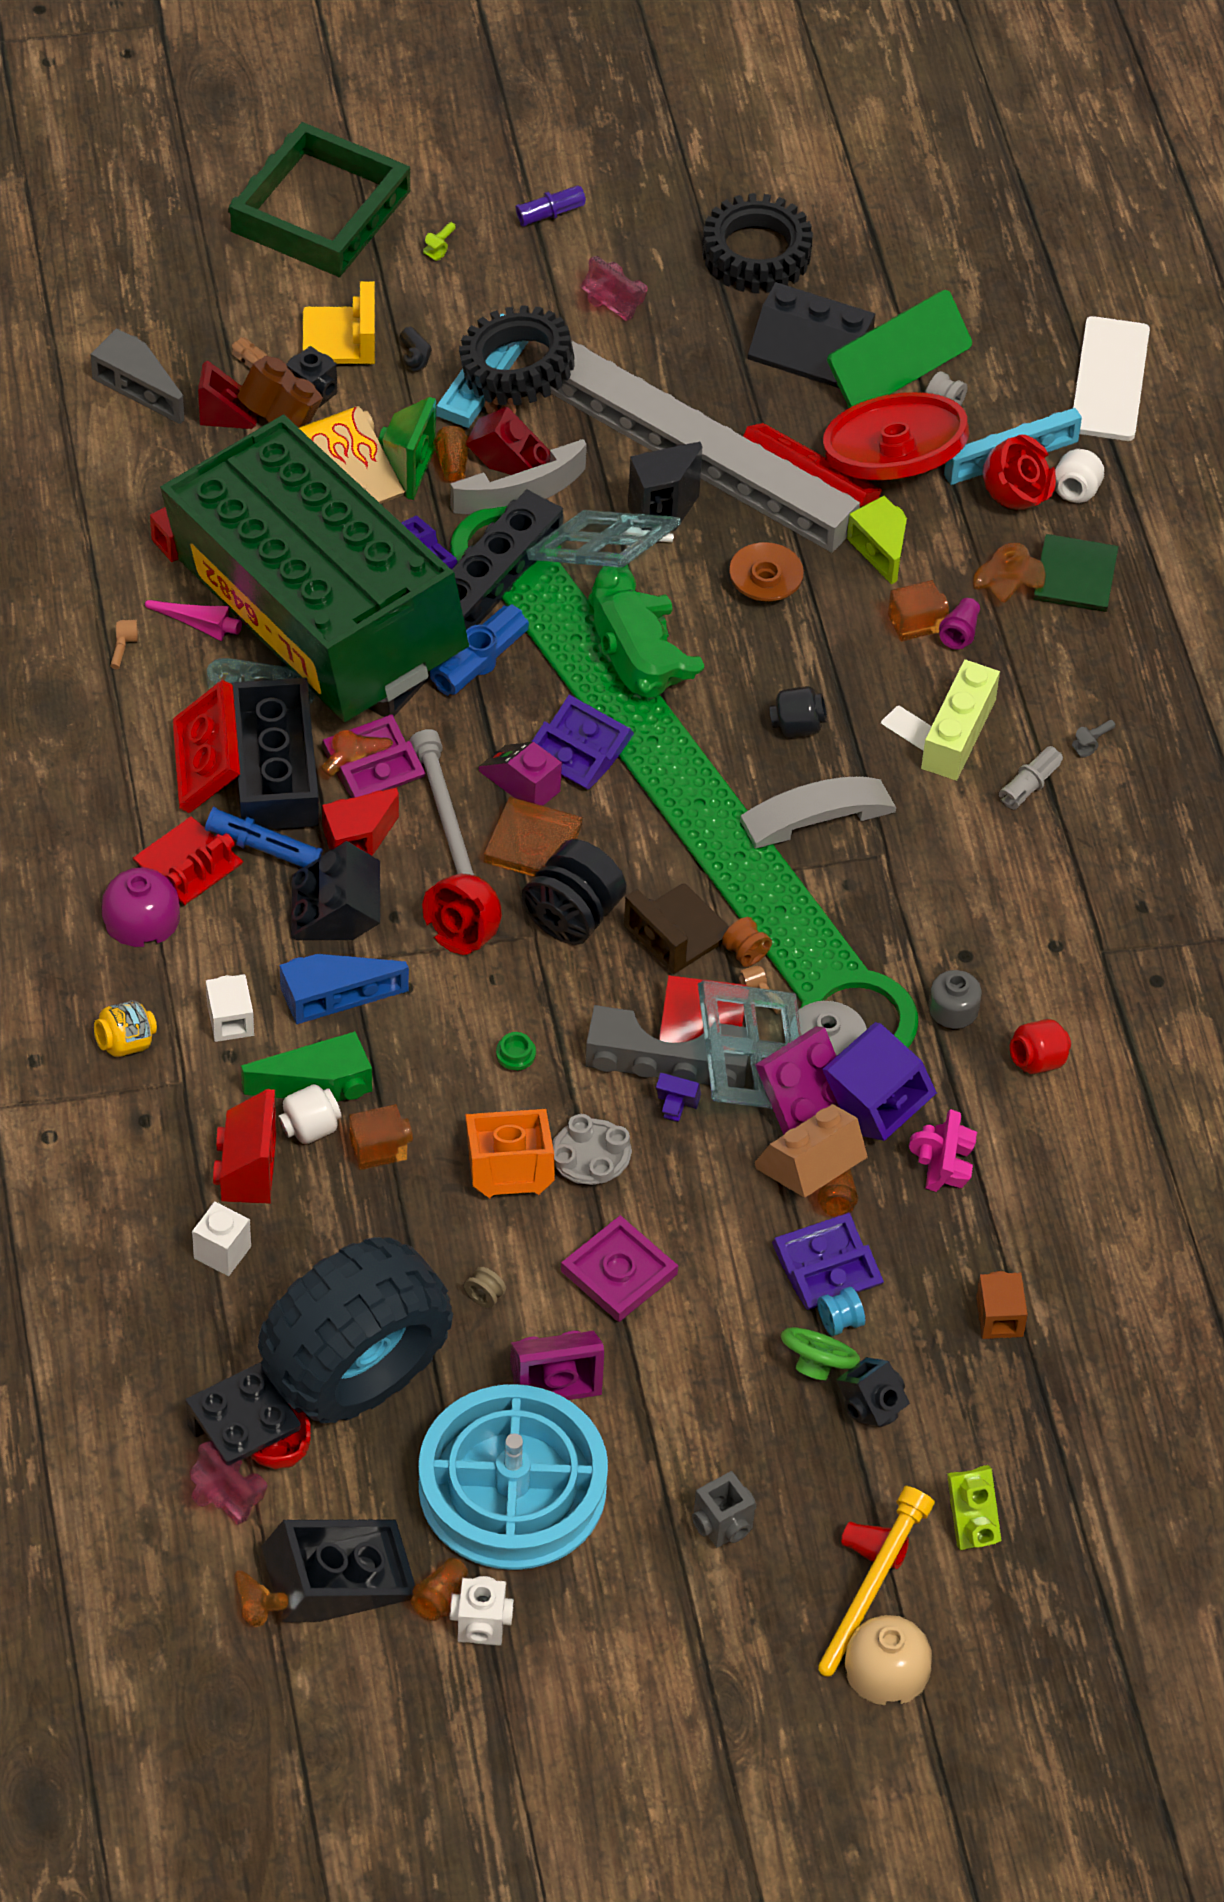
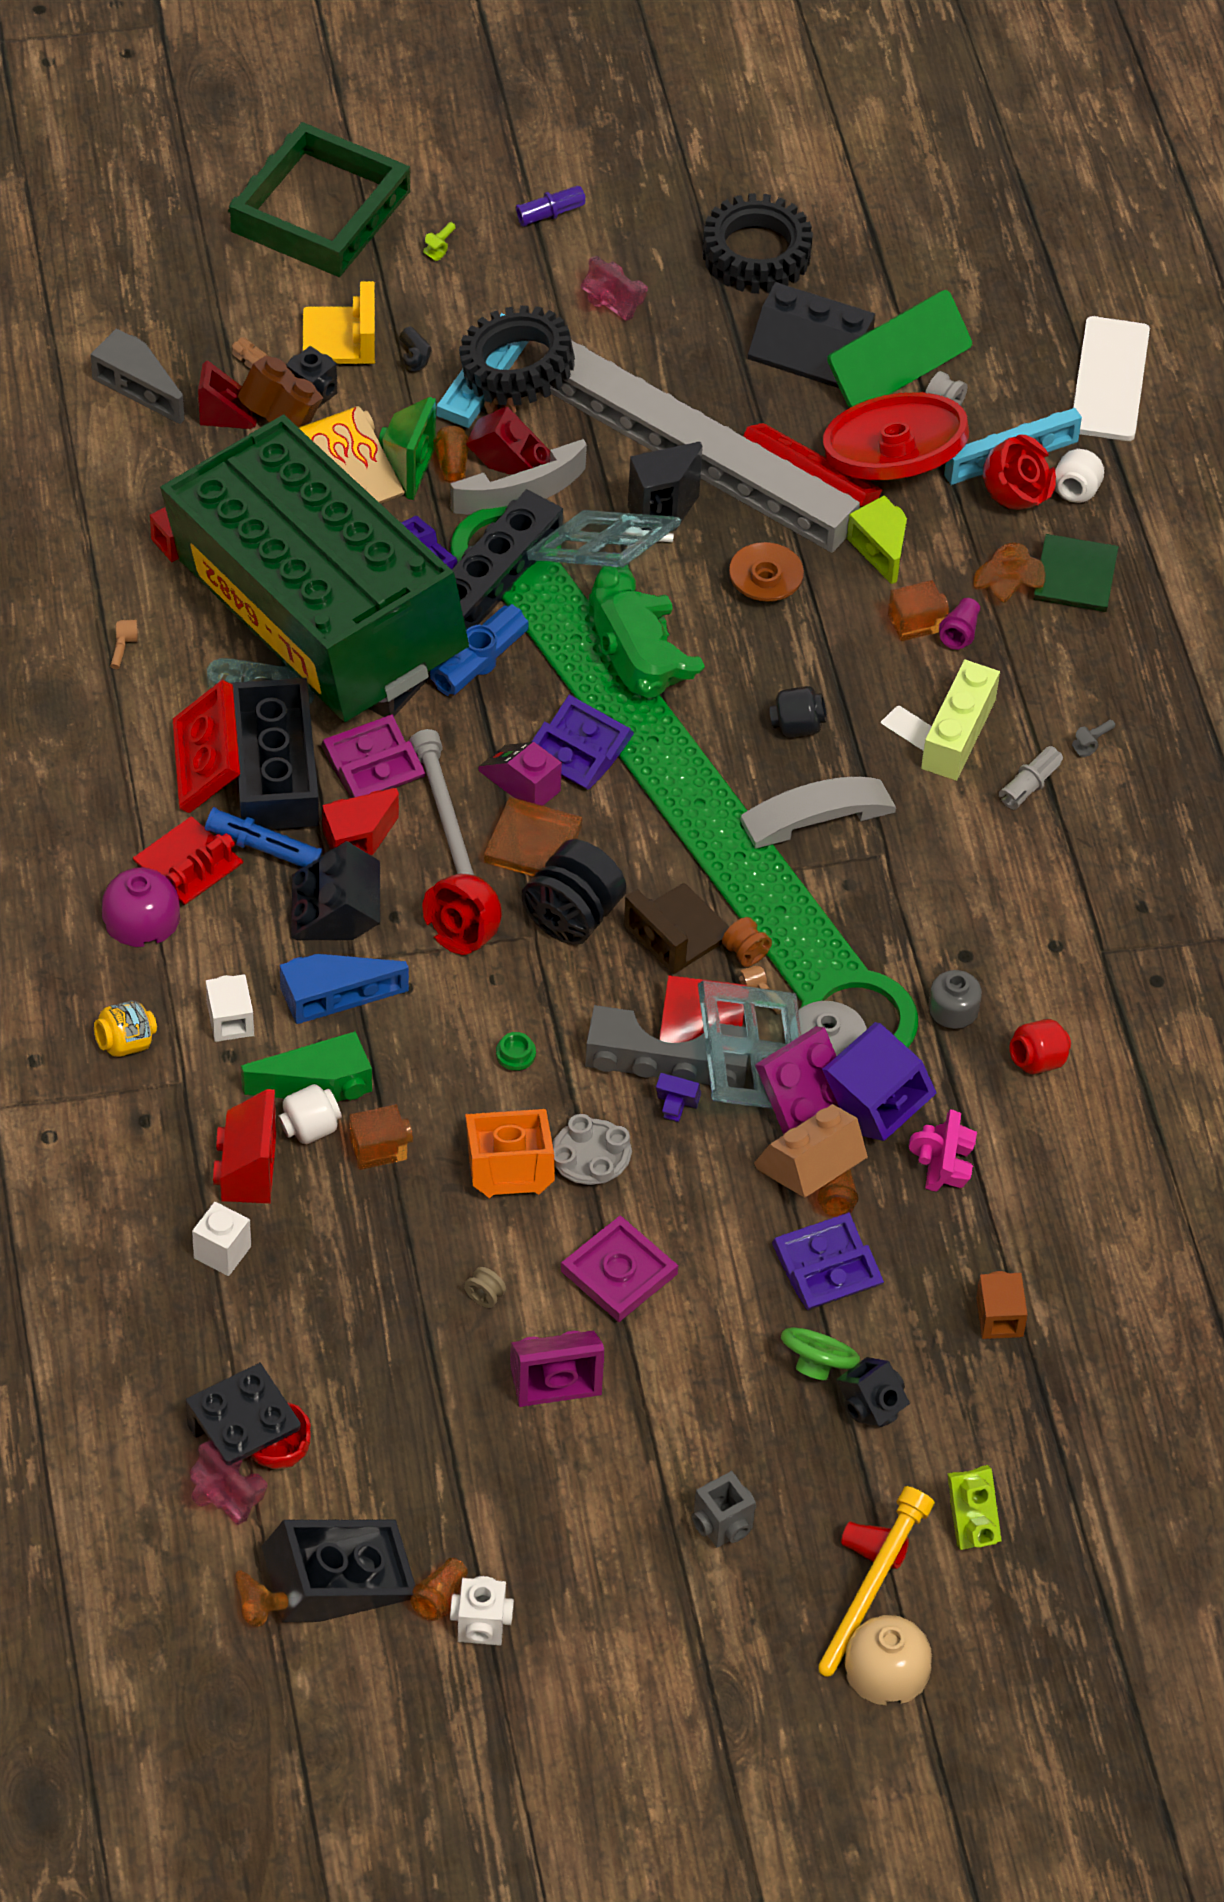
dark pink piece [145,600,242,642] -> none
black wheel [258,1237,453,1423] -> none
clear orange animal [321,730,393,777] -> none
medium azure wheel [419,1384,608,1570] -> none
dark azure wheel [817,1287,865,1337] -> none

